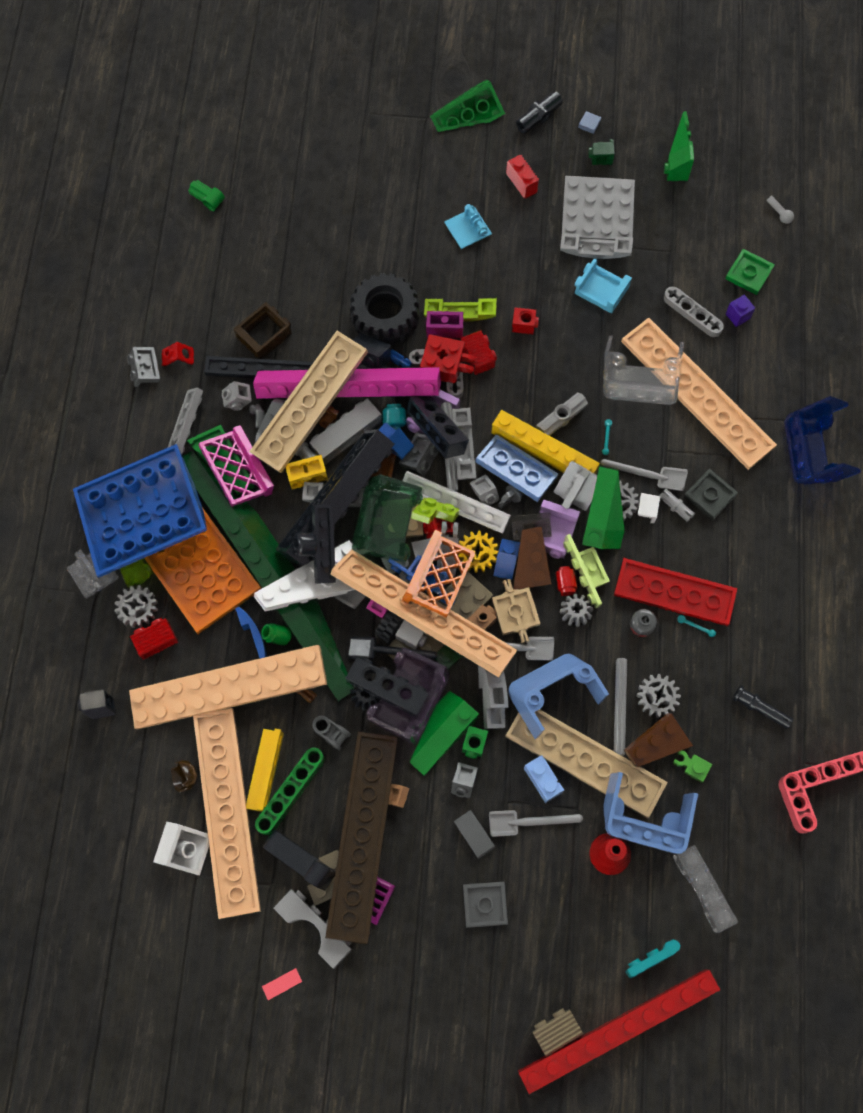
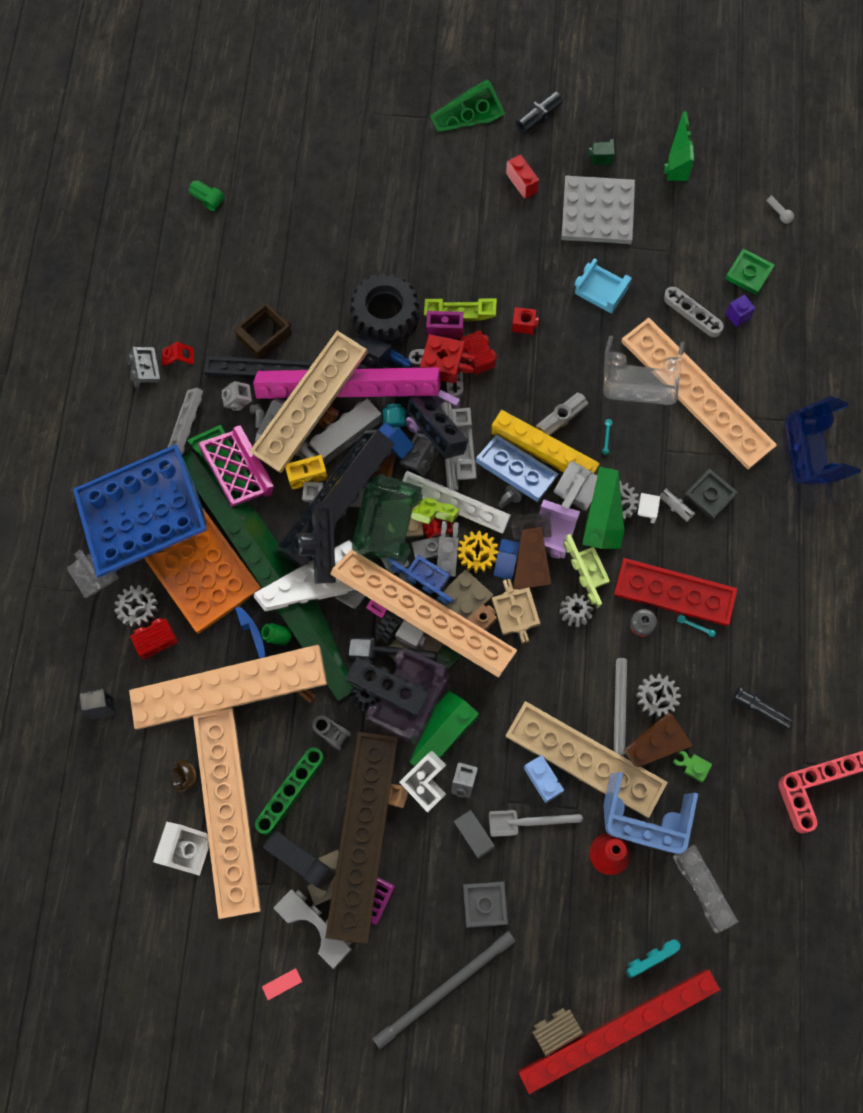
clear neon green brick [120,559,153,589] -> none
yellow fence [246,729,284,812] -> none
orange fence [402,529,476,617] -> none
medium azure hinge [444,204,492,249] -> none
green brick [462,726,488,759] -> none
light grey bracket [470,474,499,506] -> none
light grey slope [478,665,508,729] -> none
light grey piece [505,637,554,660] -> none
medium blue windscreen [508,654,609,739] -> none
red brick [555,566,577,596] -> none
light grey slope [560,233,633,259] -> none
sand blue tile [578,111,602,134] -> none
light grey piece [600,459,688,491] -> none
none -> dark grey piece [373,931,516,1049]
none -> white brick [400,751,446,812]

